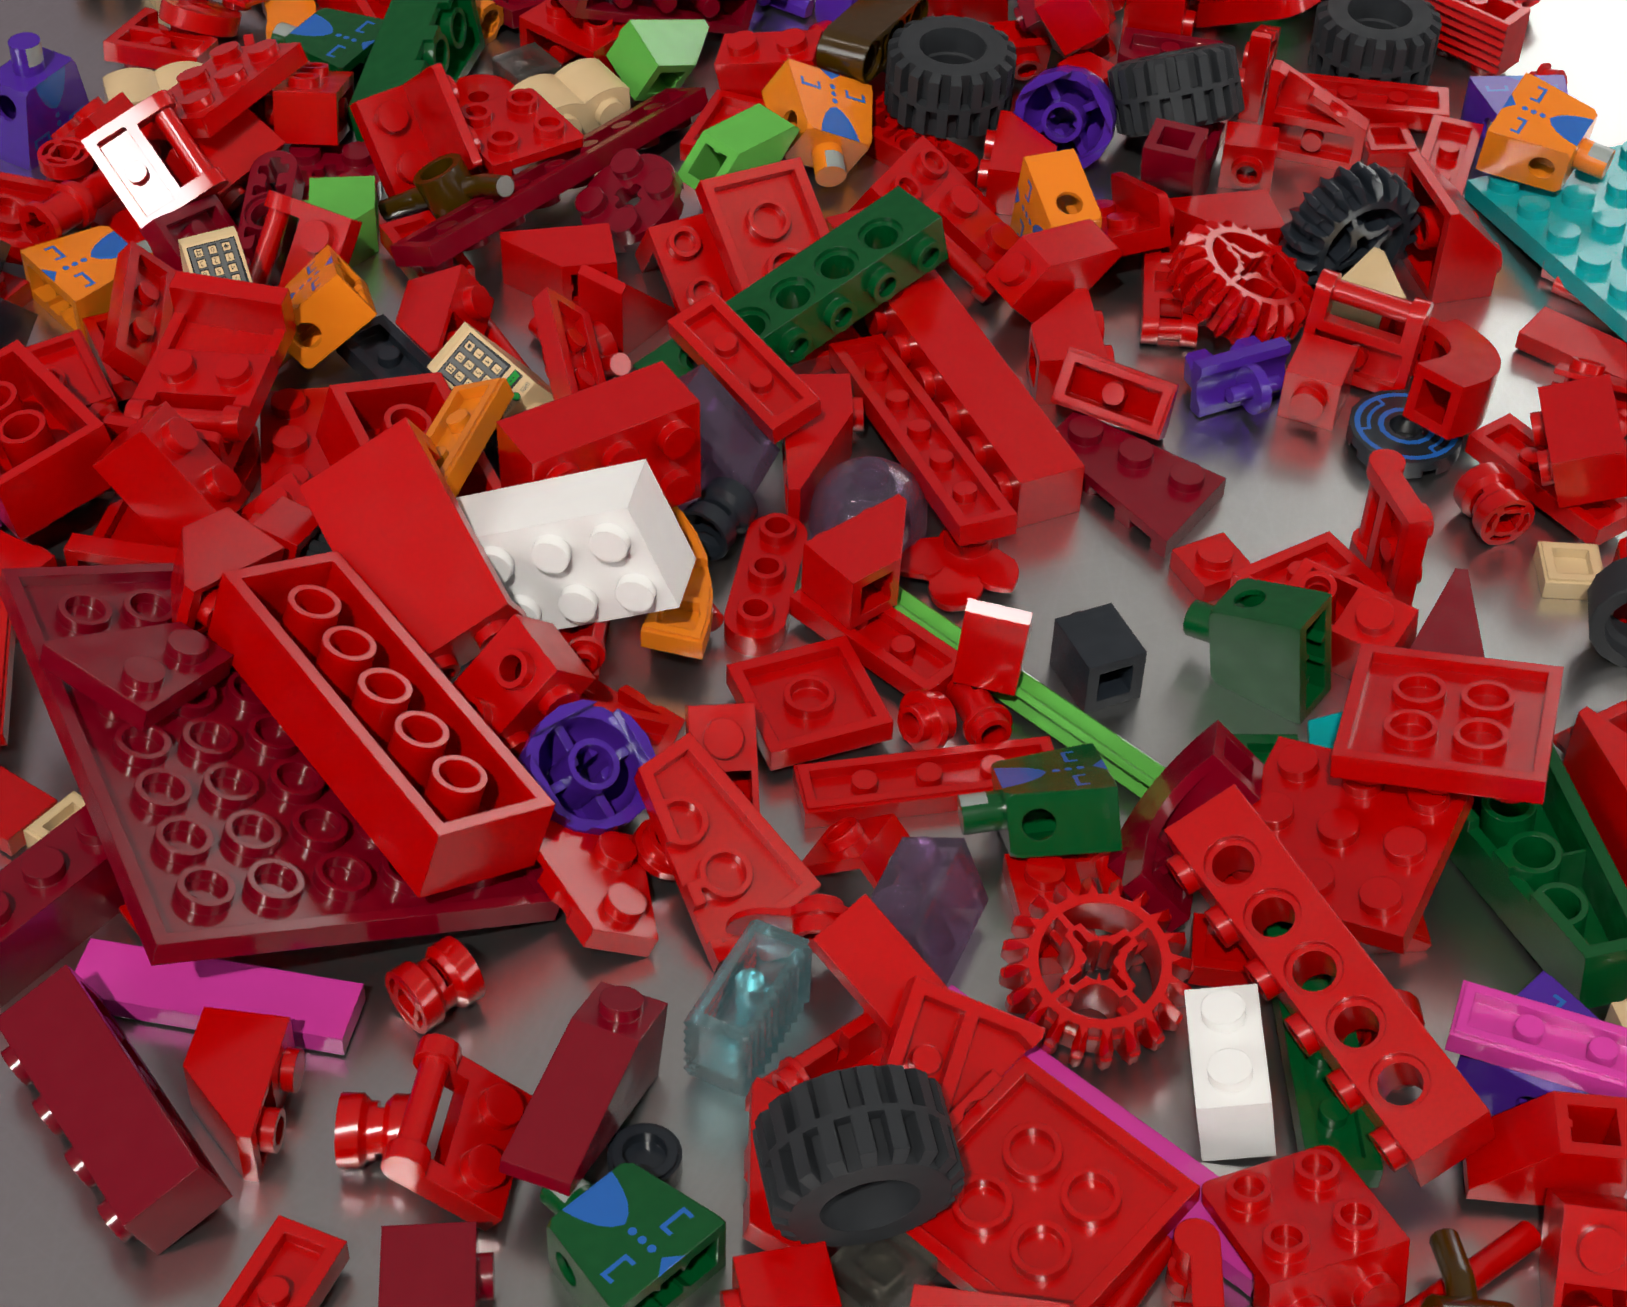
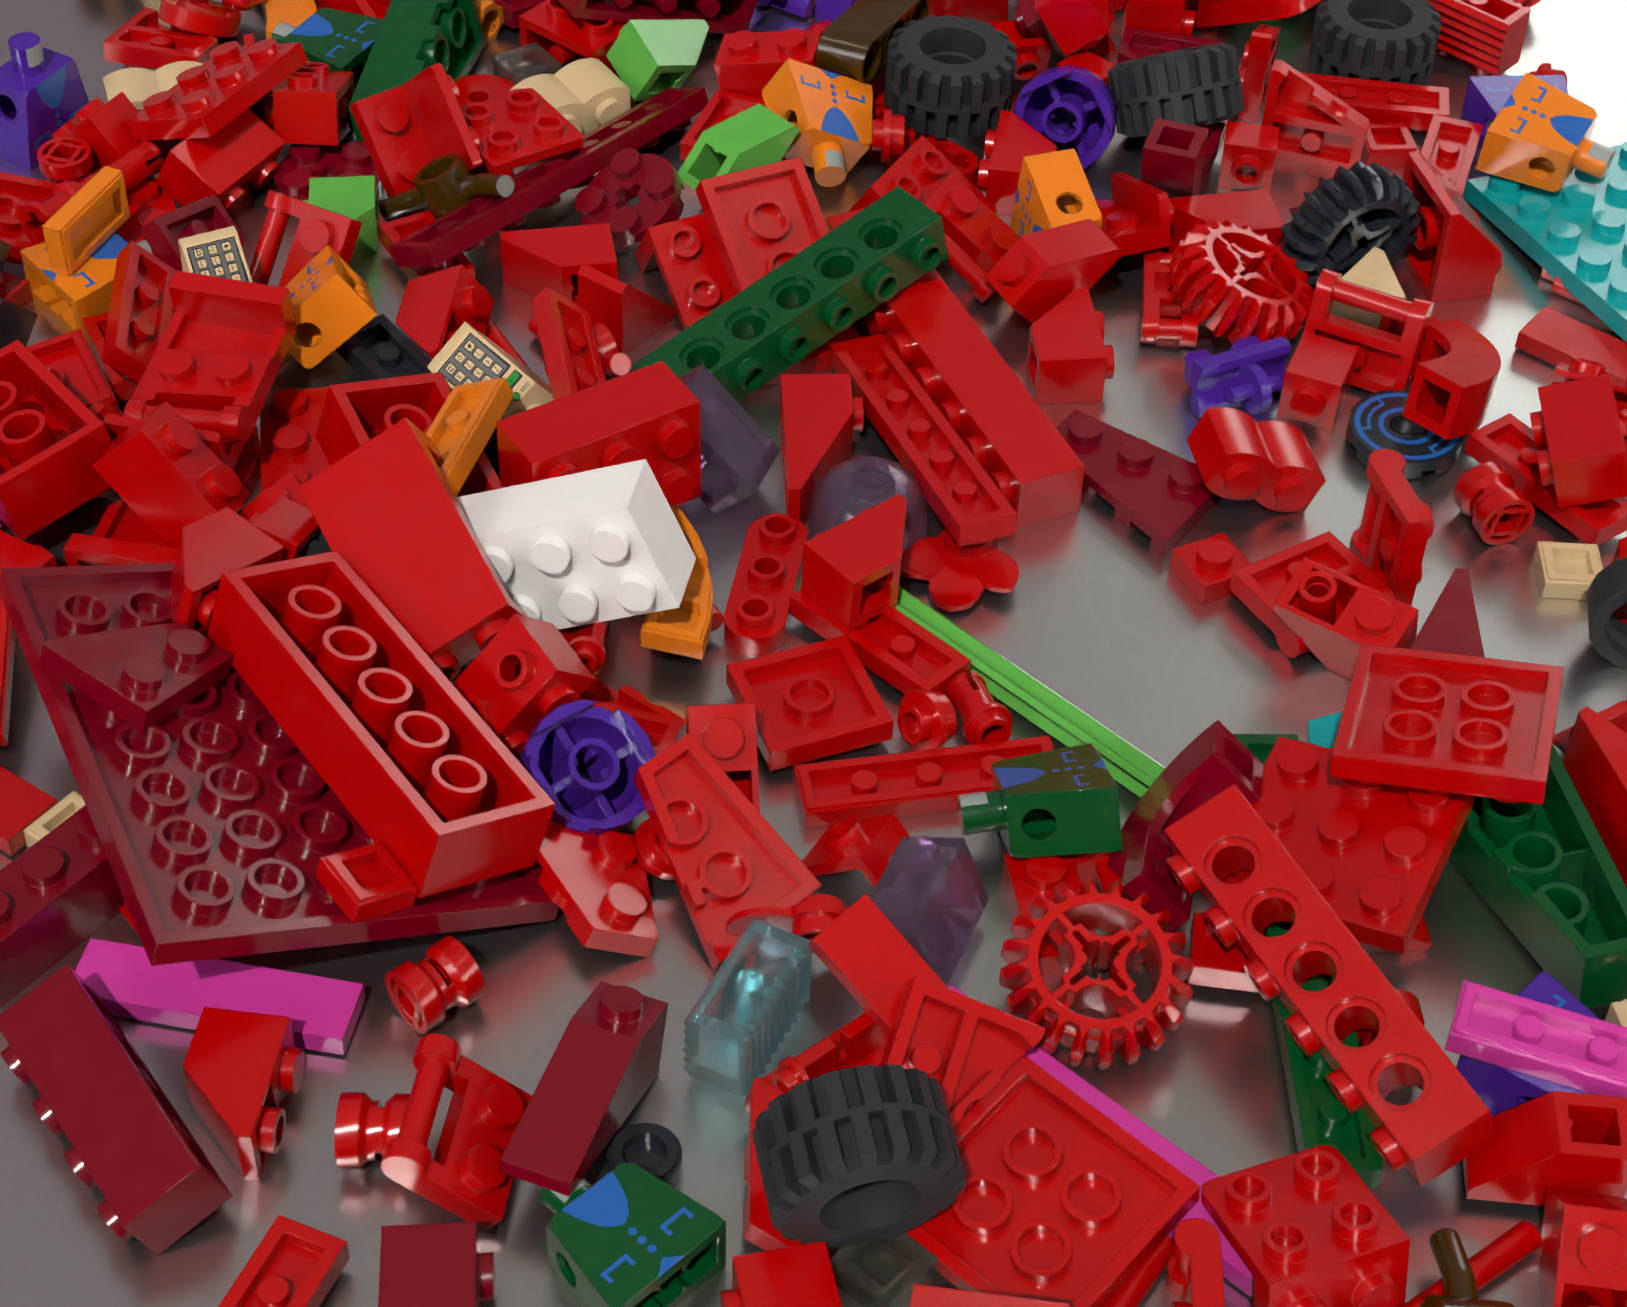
plate [81,90,229,228] -> none
dark red beam [237,150,305,286] -> none
red plate [667,291,822,444] -> none
black wheel [682,477,758,561] -> none
red slope [952,598,1033,696] -> none
black brick [1049,603,1147,713] -> none
red slope [1050,346,1179,440] -> none
dark green torso [1183,578,1332,725] -> none
white brick [1184,984,1276,1162] -> none
none -> orange tile [42,166,130,277]
none -> red tile [315,842,419,924]
none -> red plate [871,108,905,162]
none -> red brick [1187,407,1326,513]

